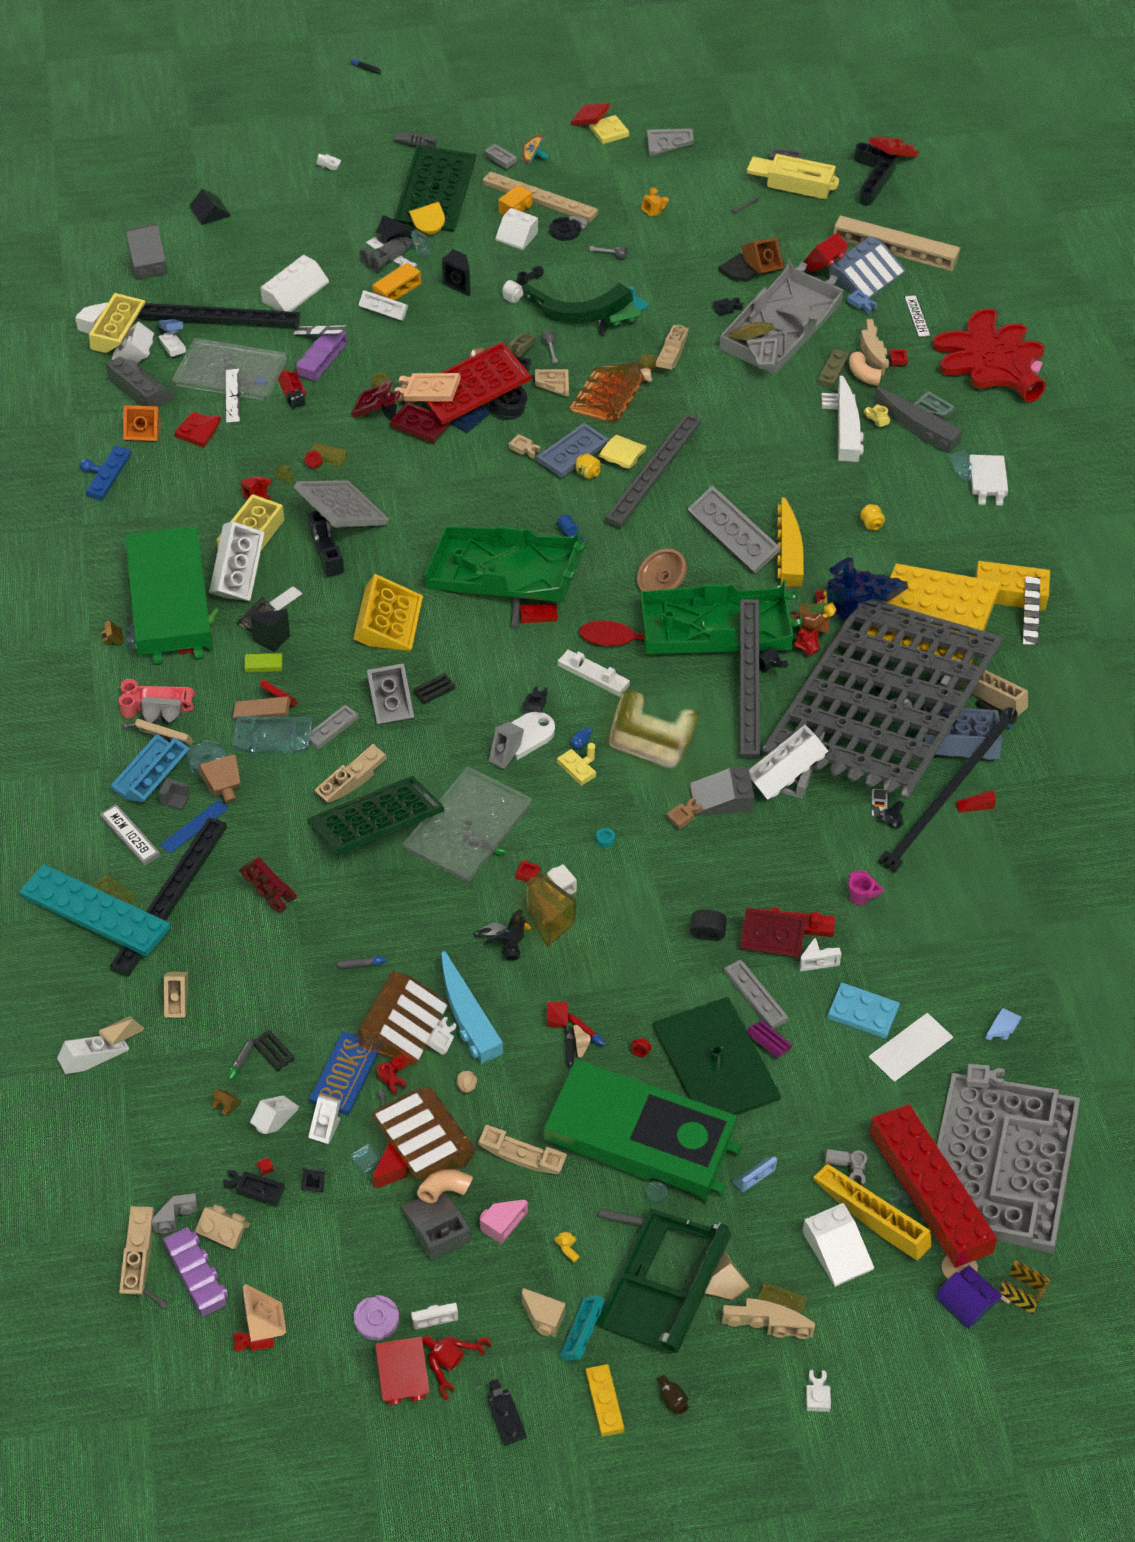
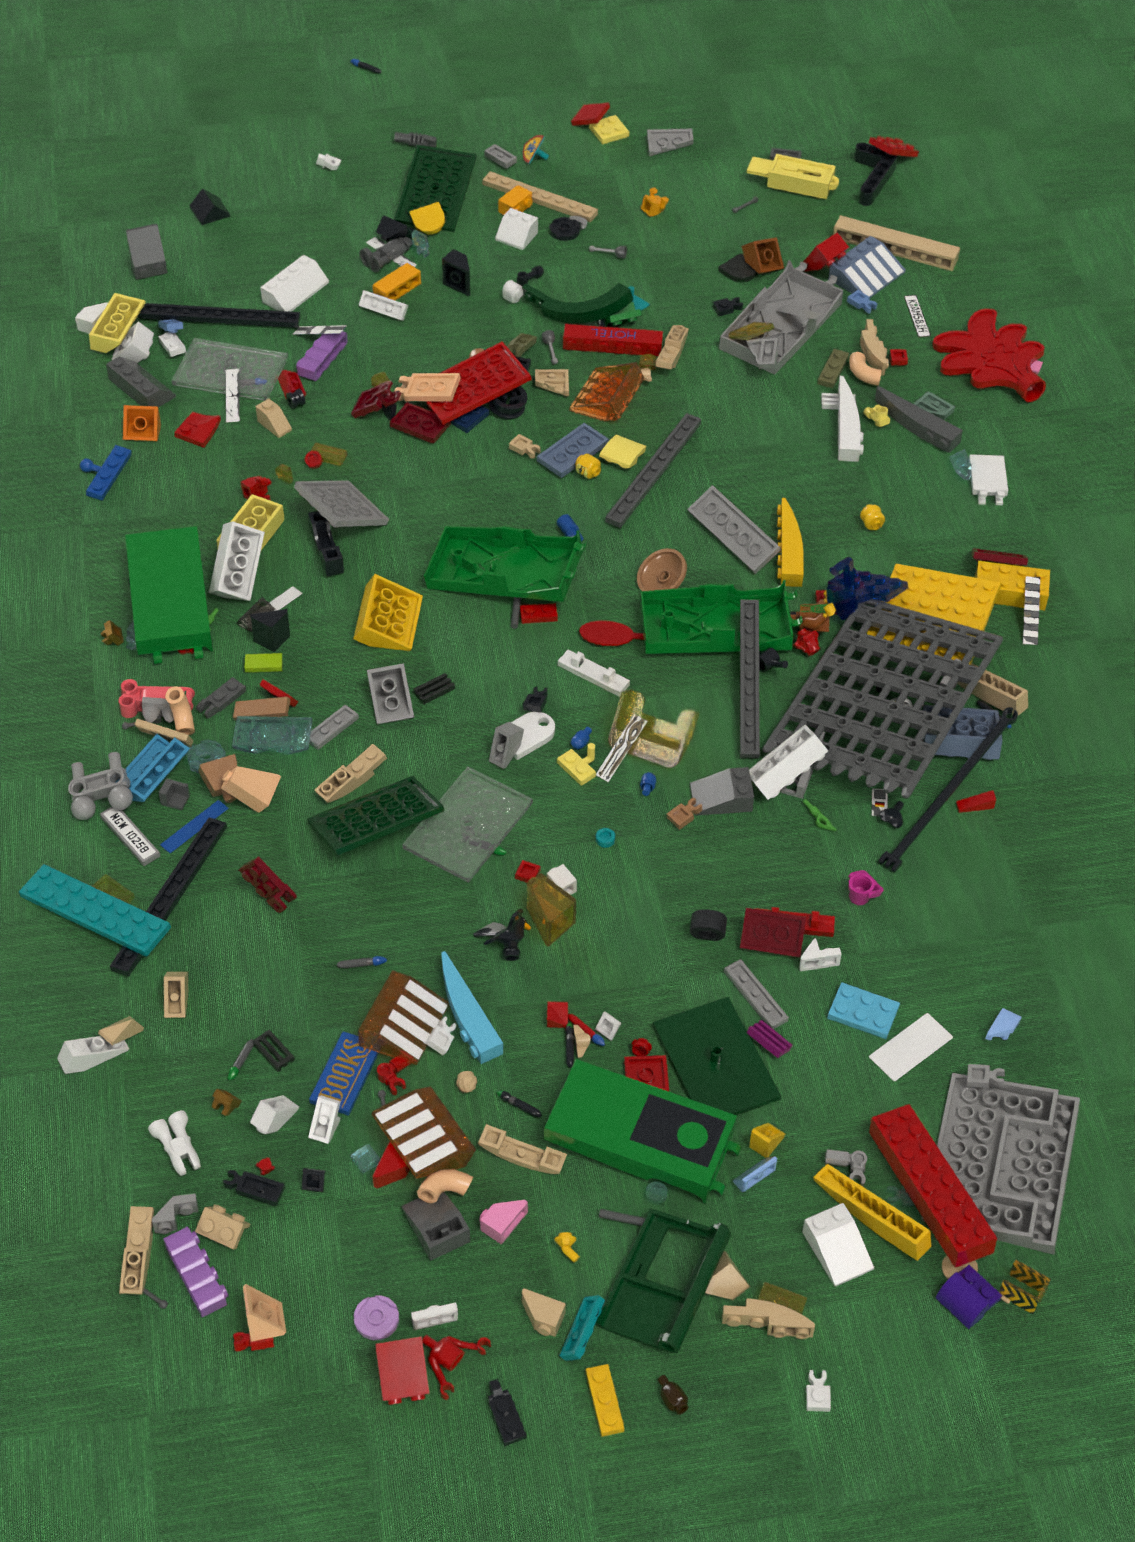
none -> light grey piece [68,752,133,820]
none -> white piece [148,1111,201,1176]
none -> light nougat cylinder [165,686,195,735]
none -> dark grey hinge [196,677,246,718]
none -> light nougat slope [221,766,281,813]
none -> tan slope [256,399,292,438]
none -> black piece [497,1090,542,1117]
none -> red brick [563,324,663,356]
none -> white slope [595,1012,621,1041]
none -> sticker [596,714,647,782]
none -> red tile [624,1055,669,1091]
none -> blue cylinder [640,772,656,796]
none -> yellow slope [749,1123,786,1158]
none -> bright green hand [803,799,837,832]
none -> dark red plate [972,548,1028,566]

